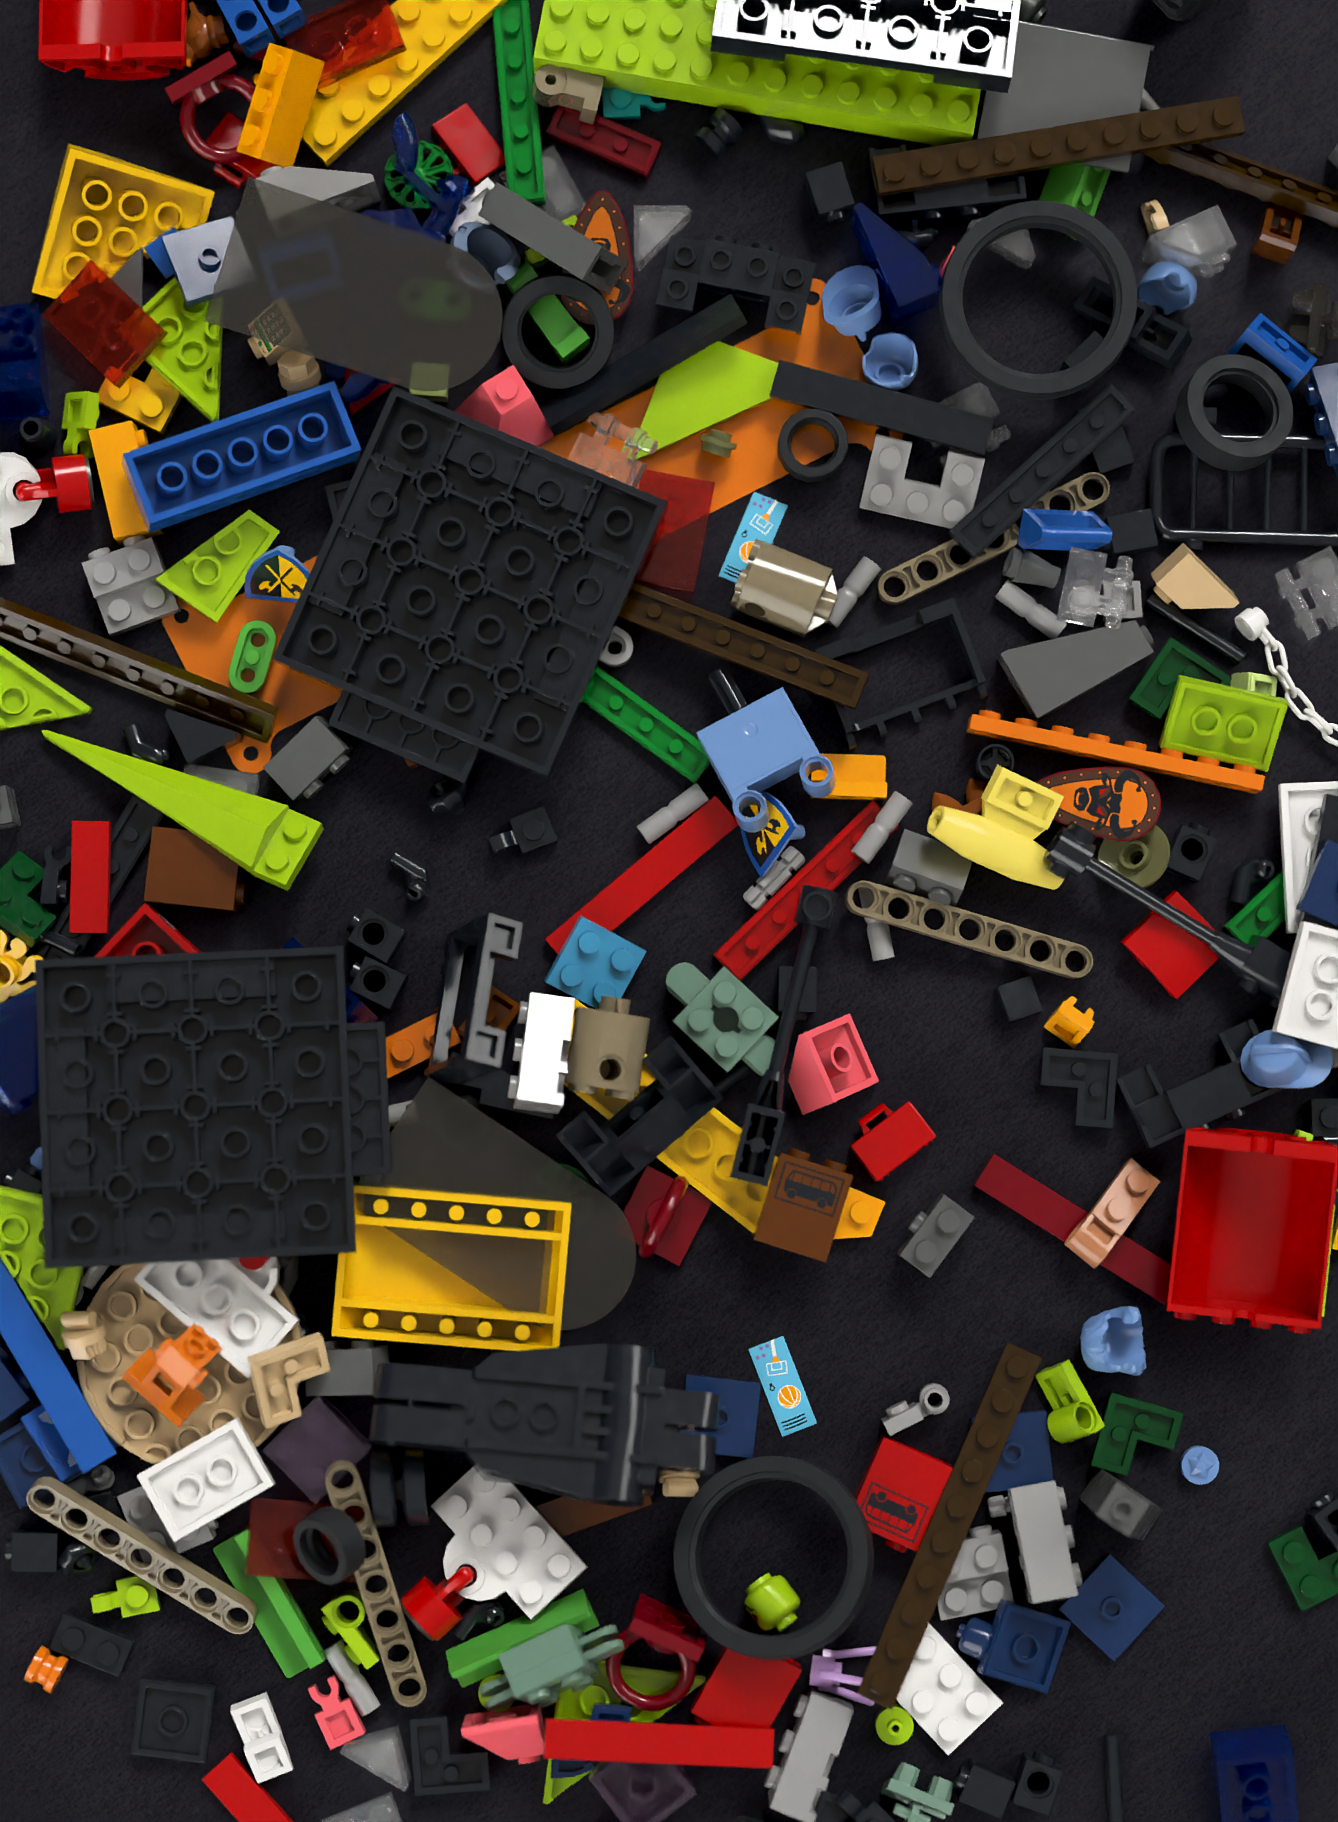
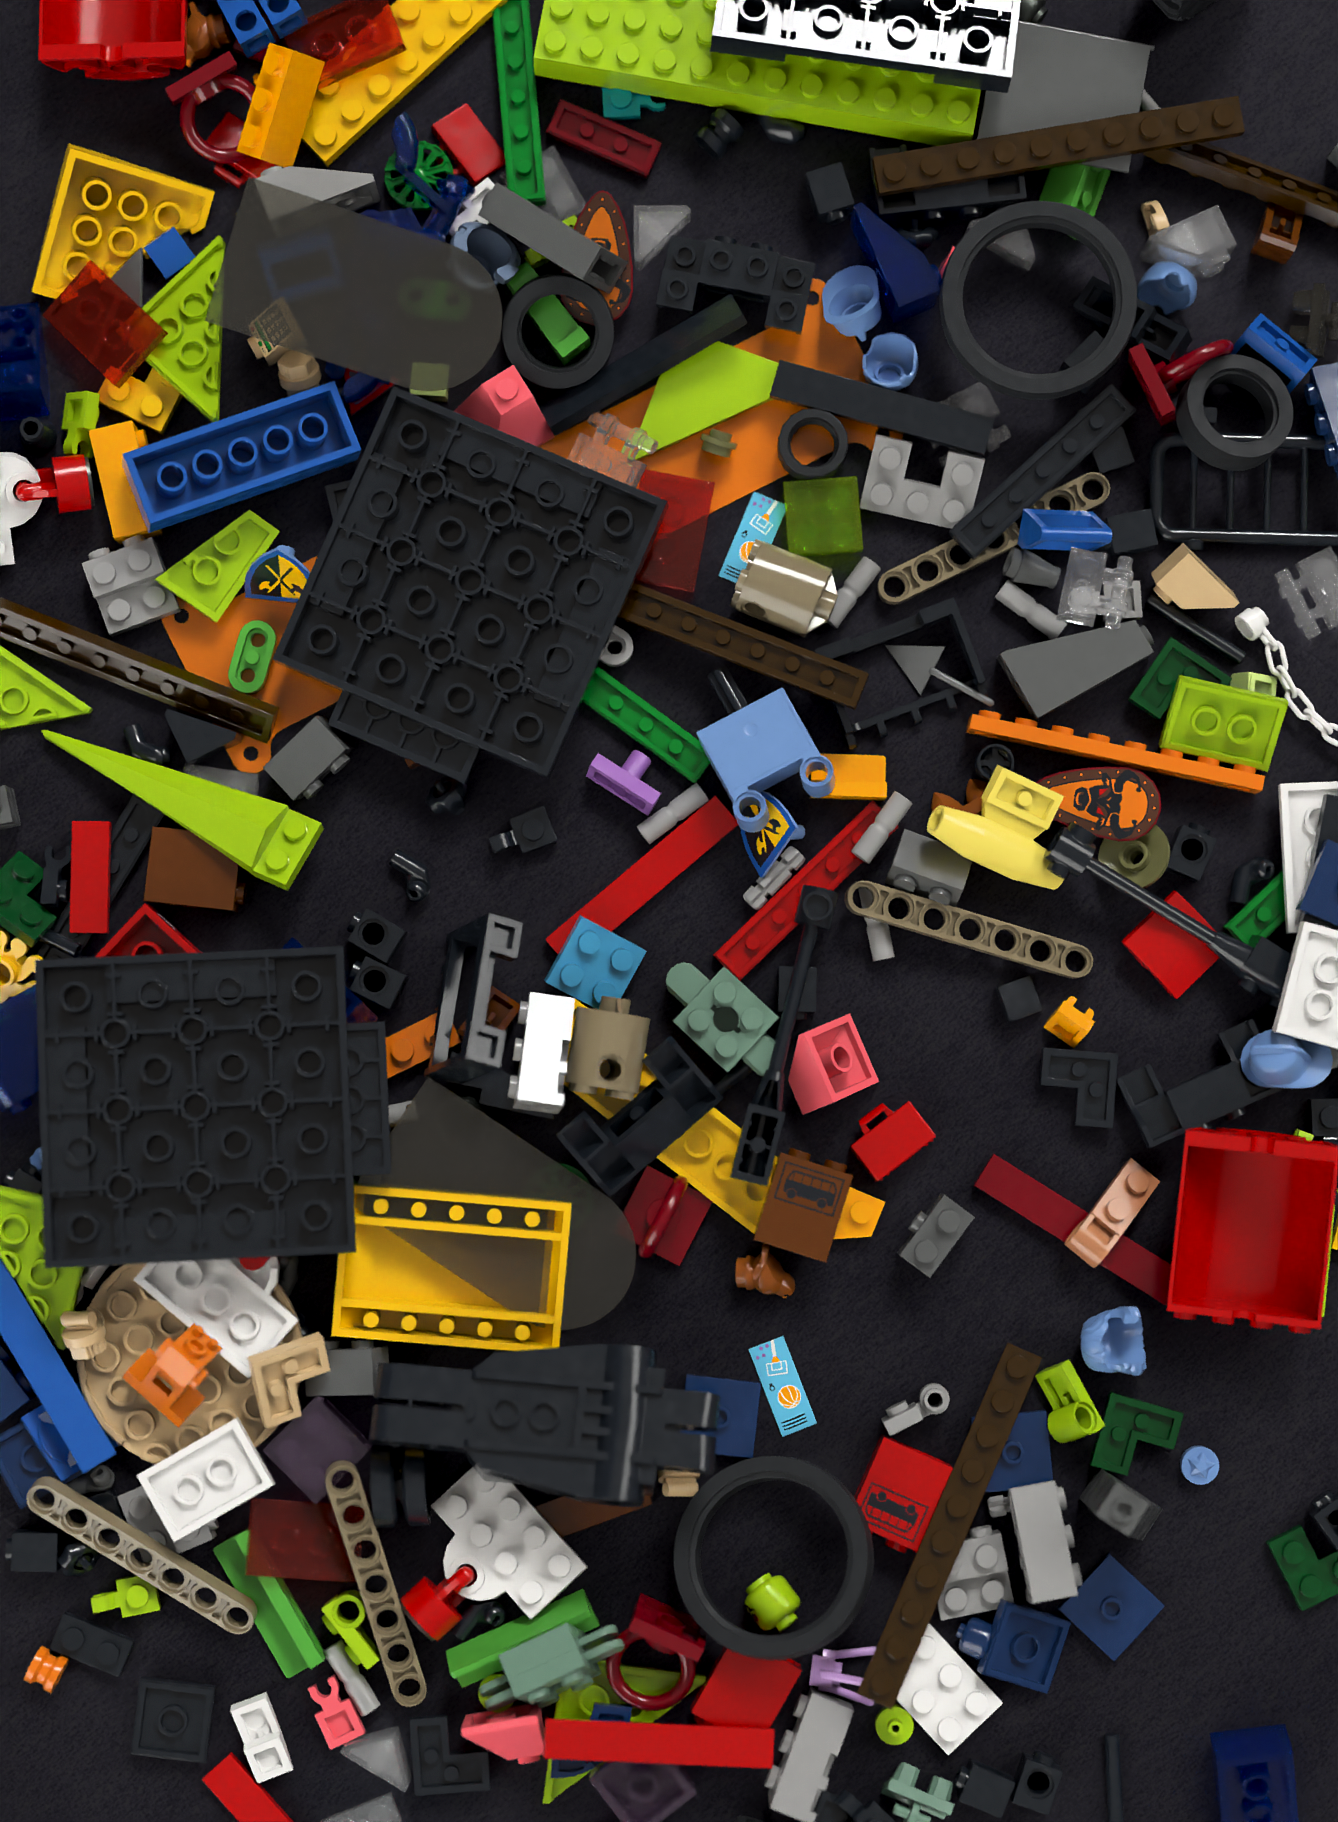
plate [162,216,258,307] -> none
black tyre [293,1506,366,1585] -> none
dark tan leg [532,64,605,124] -> none
none -> medium lavender tile [586,750,661,816]
none -> dark orange animal [735,1243,795,1298]
none -> clear neon green plate [783,476,863,556]
none -> dark grey piece [885,645,994,706]
none -> dark red tile [1128,339,1234,426]

